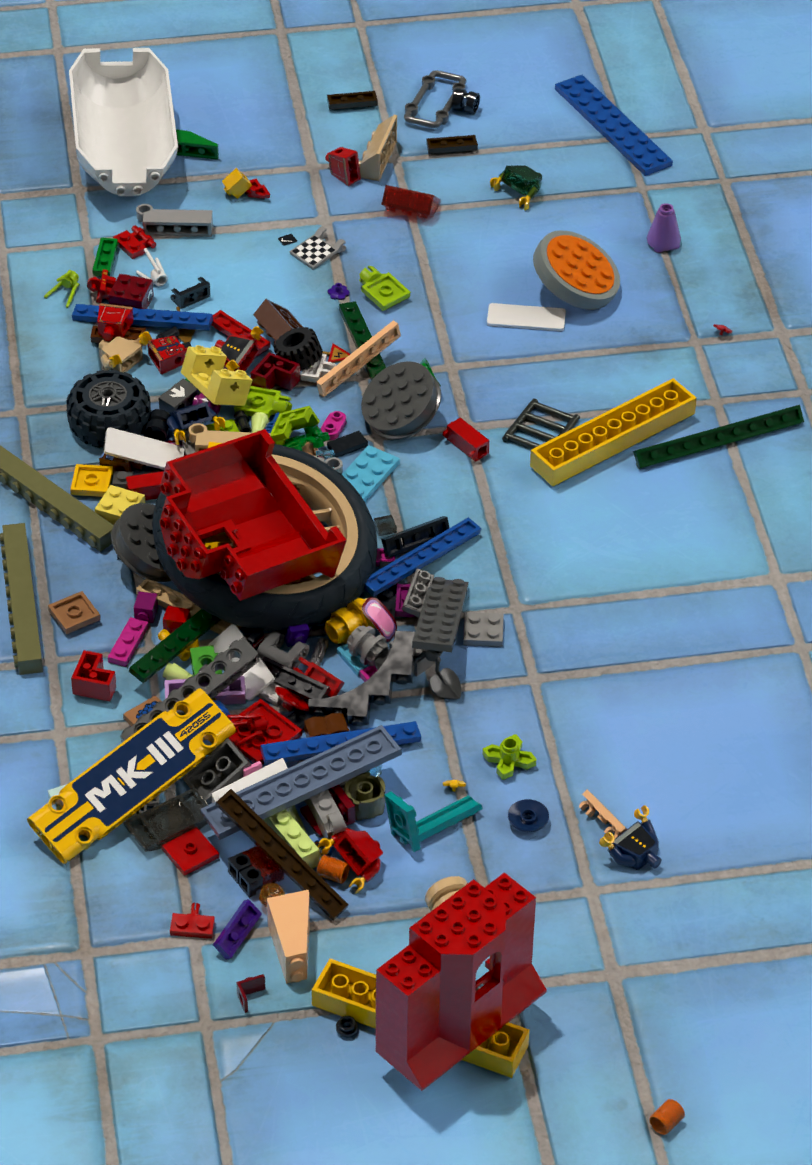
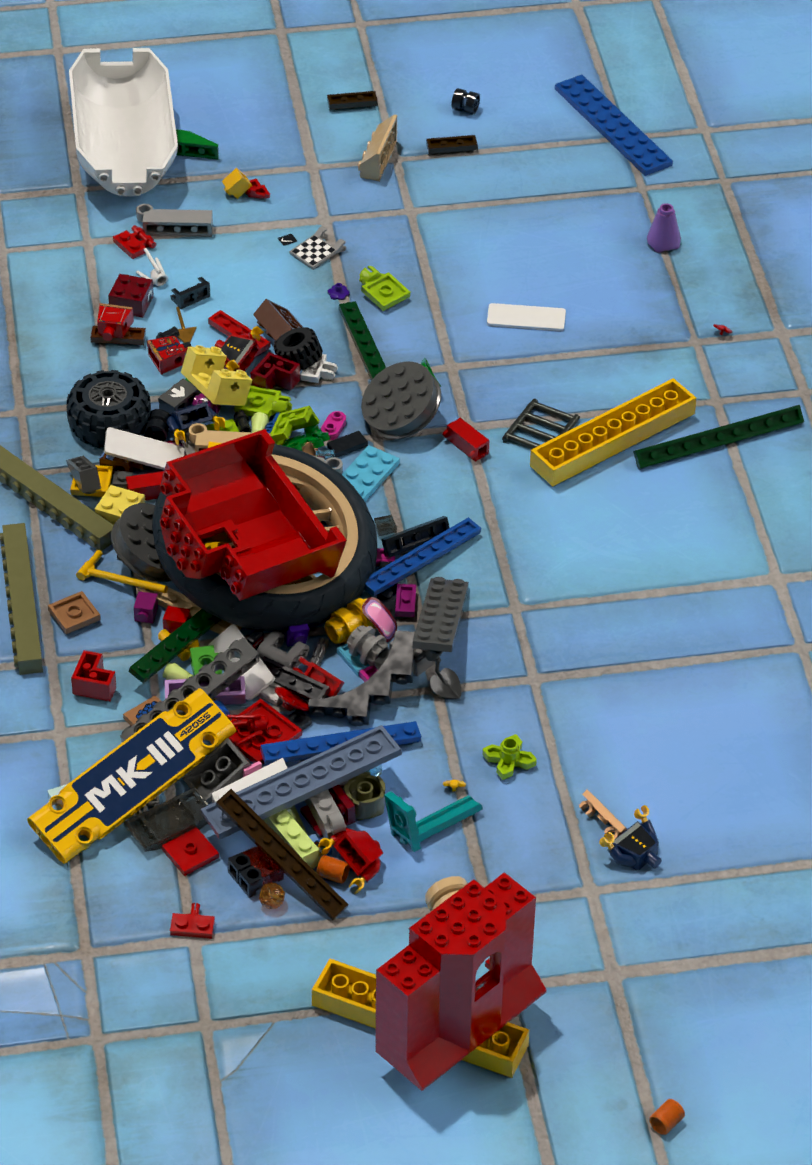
lime plant [44,270,79,308] -> none
blue plate [72,304,213,331] -> none
red hips [87,269,116,303] -> none
green plate [92,238,118,277] -> none
tan torso [98,331,152,373] -> none
dark pink plate [108,617,149,667] -> none
dark purple plate [213,899,262,960] -> none
dark red bracket [236,974,265,1013] -> none
light nougat slope [267,890,310,984] -> none
reddish brown brick [304,713,349,738] -> none
light nougat plate [316,320,401,397] -> none
piece [322,344,350,363] -> none
red torso [325,147,361,186] -> none
black plate [336,1016,358,1037] -> none
clear red slope [381,185,441,219] -> none
light grey tile [401,568,435,617] -> none
dark grey bar [404,70,466,128] -> none
light grey plate [463,612,504,647] -> none
clear green torso [490,165,542,210] -> none
dark blue dish [508,799,549,832] -> none
wheel [533,230,620,310] -> none
none -> dark grey slope [66,456,101,494]
none -> yellow bar [76,550,168,593]

